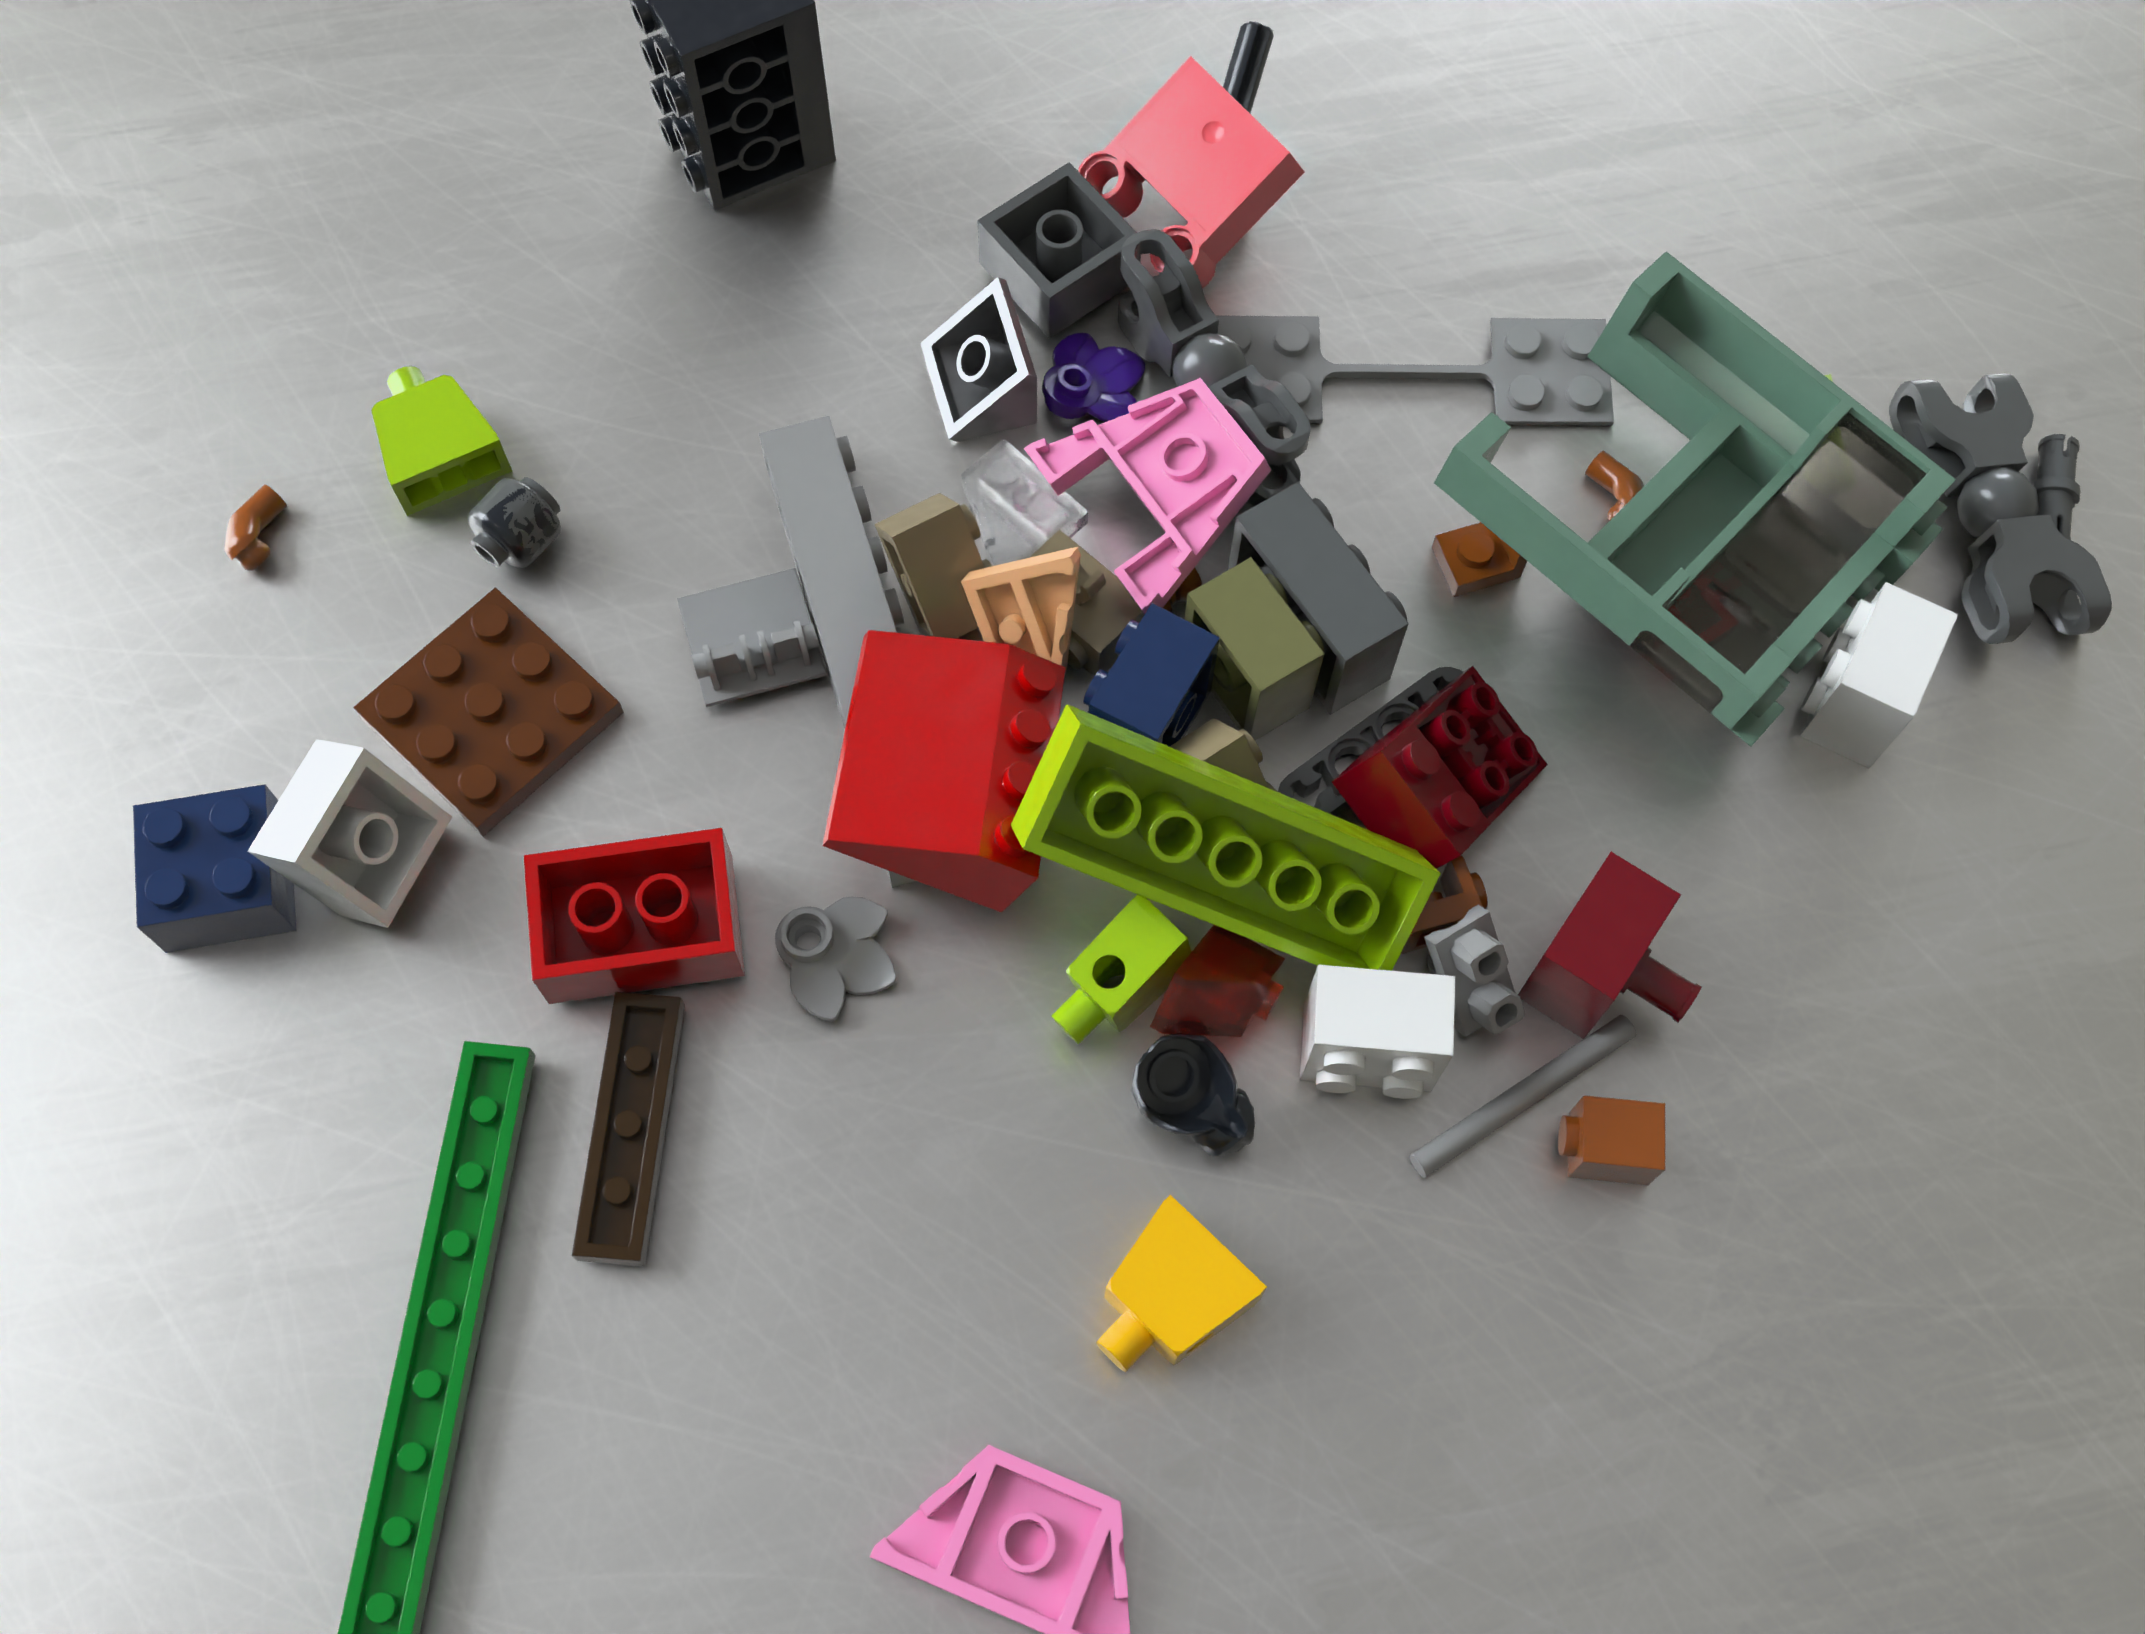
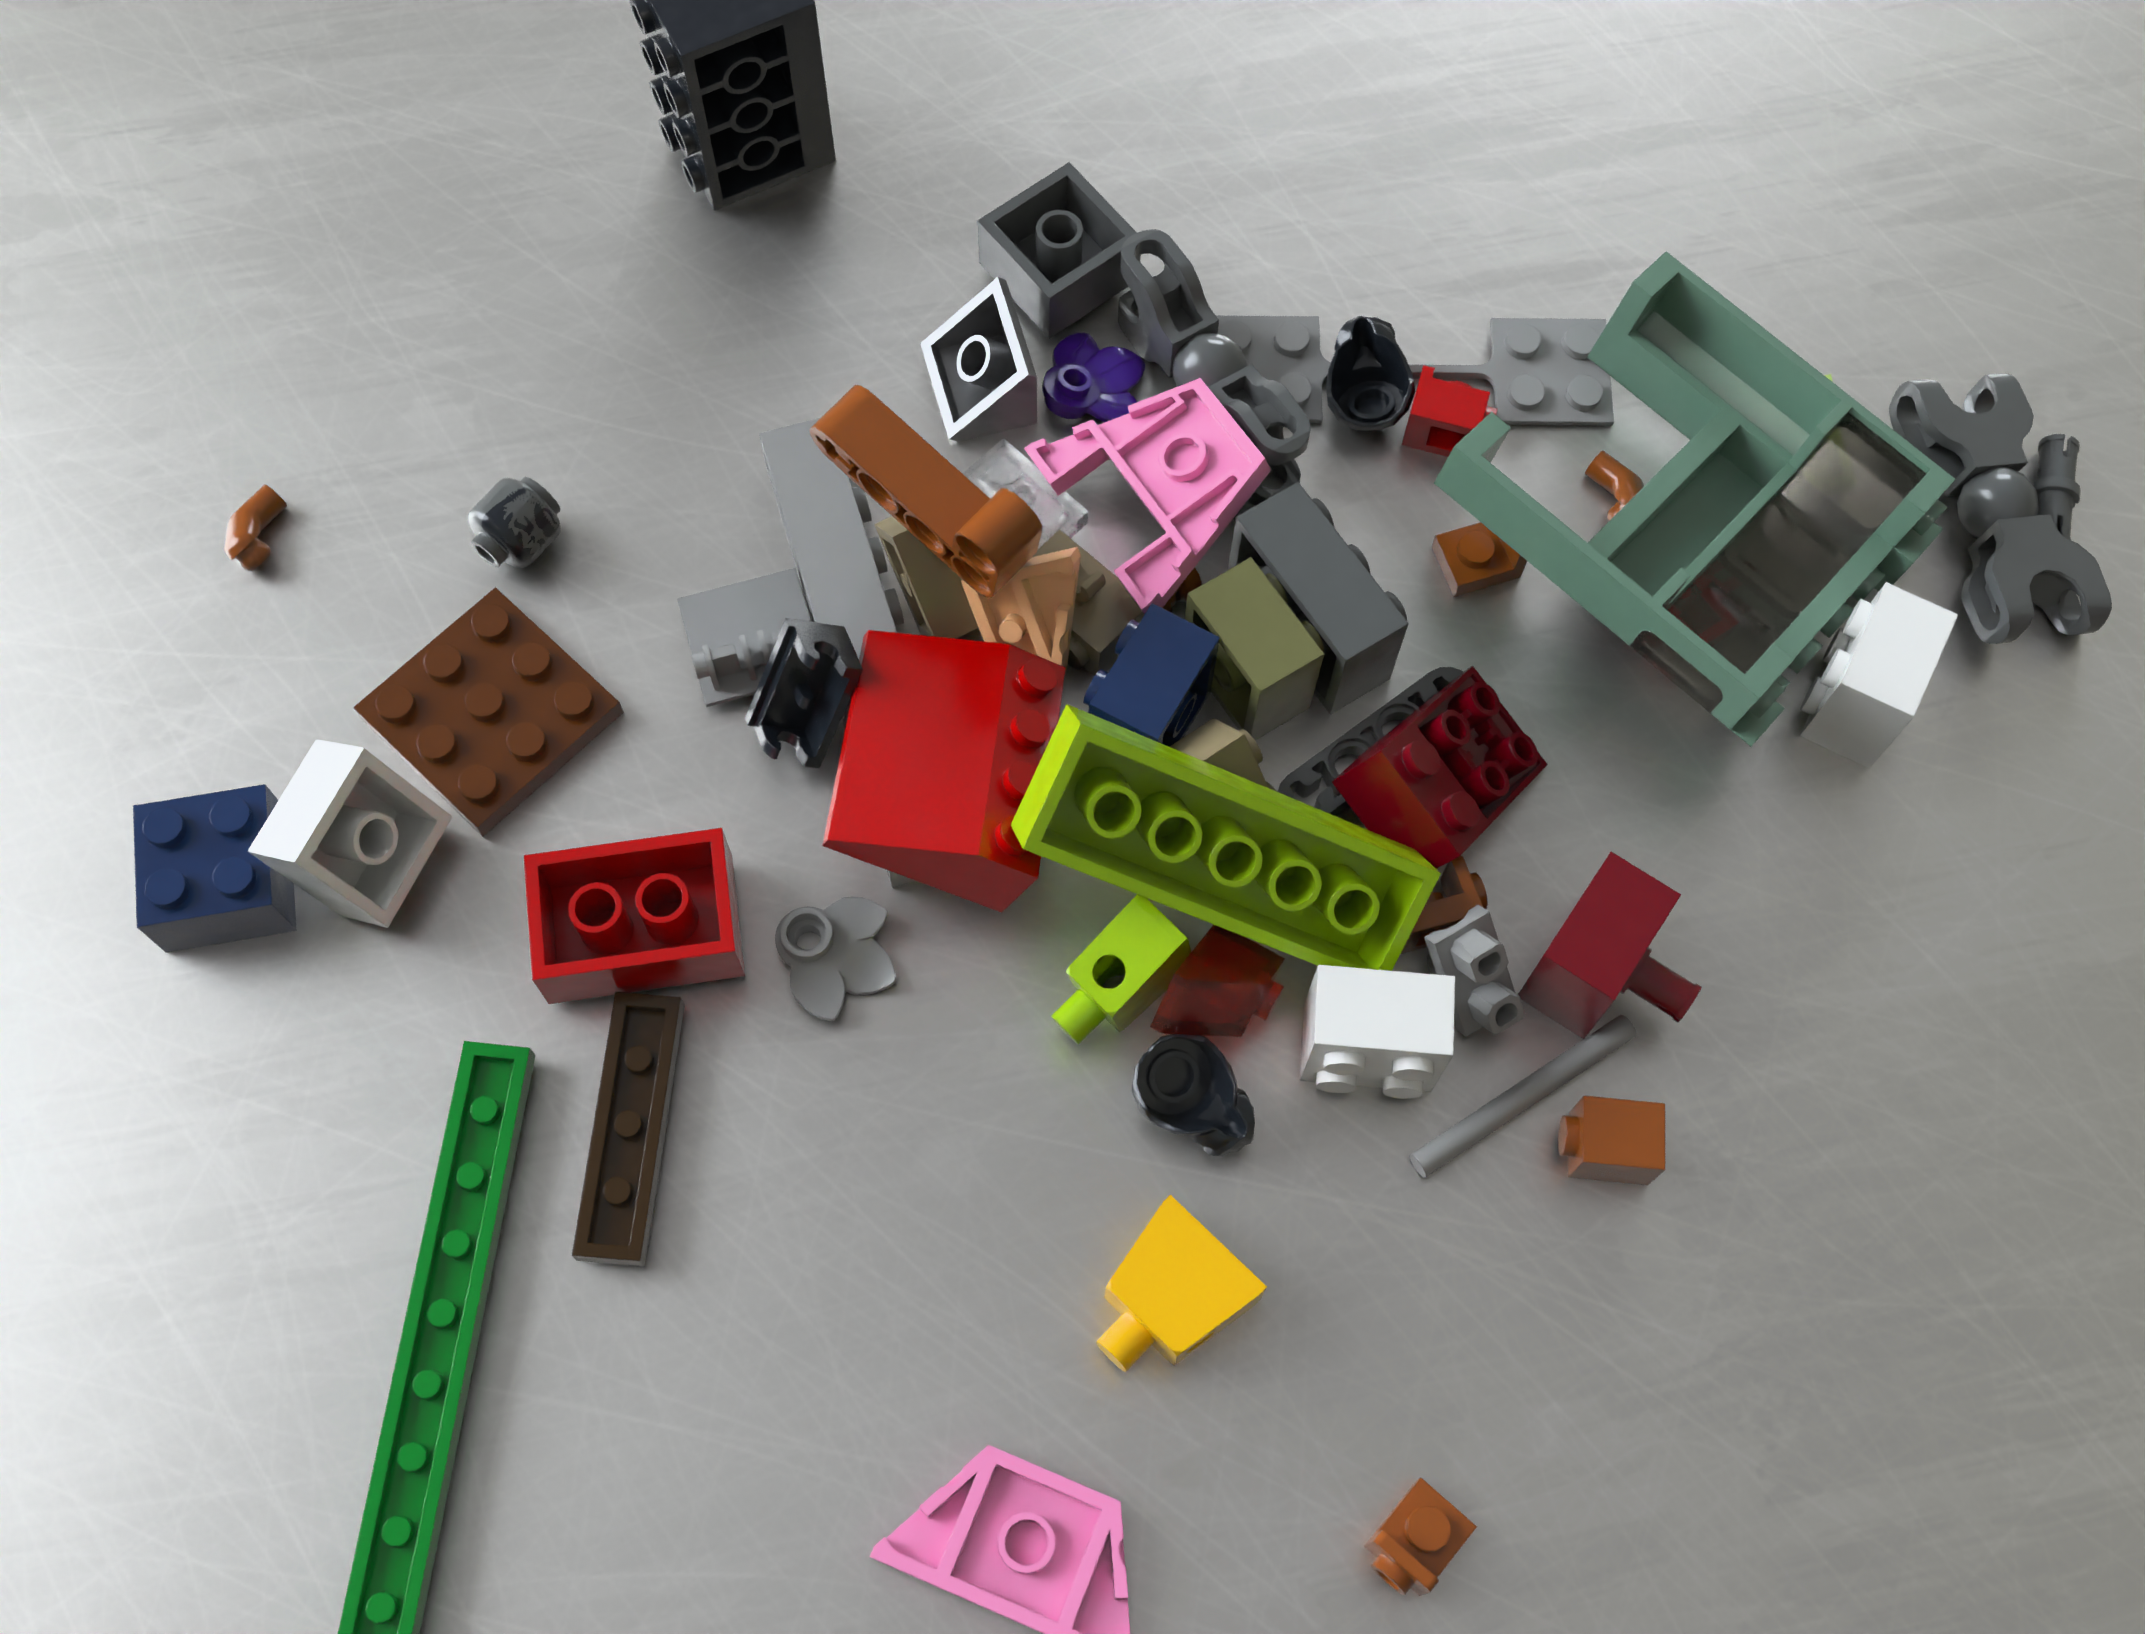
lime torso [371,366,512,516] -> none
coral piece [1078,21,1304,289] -> none
none -> black hinge [745,618,863,768]
none -> dark orange beam [809,385,1042,598]
none -> black hair [1326,316,1415,431]
none -> dark orange bracket [1364,1478,1477,1596]
none -> red brick [1401,365,1498,457]

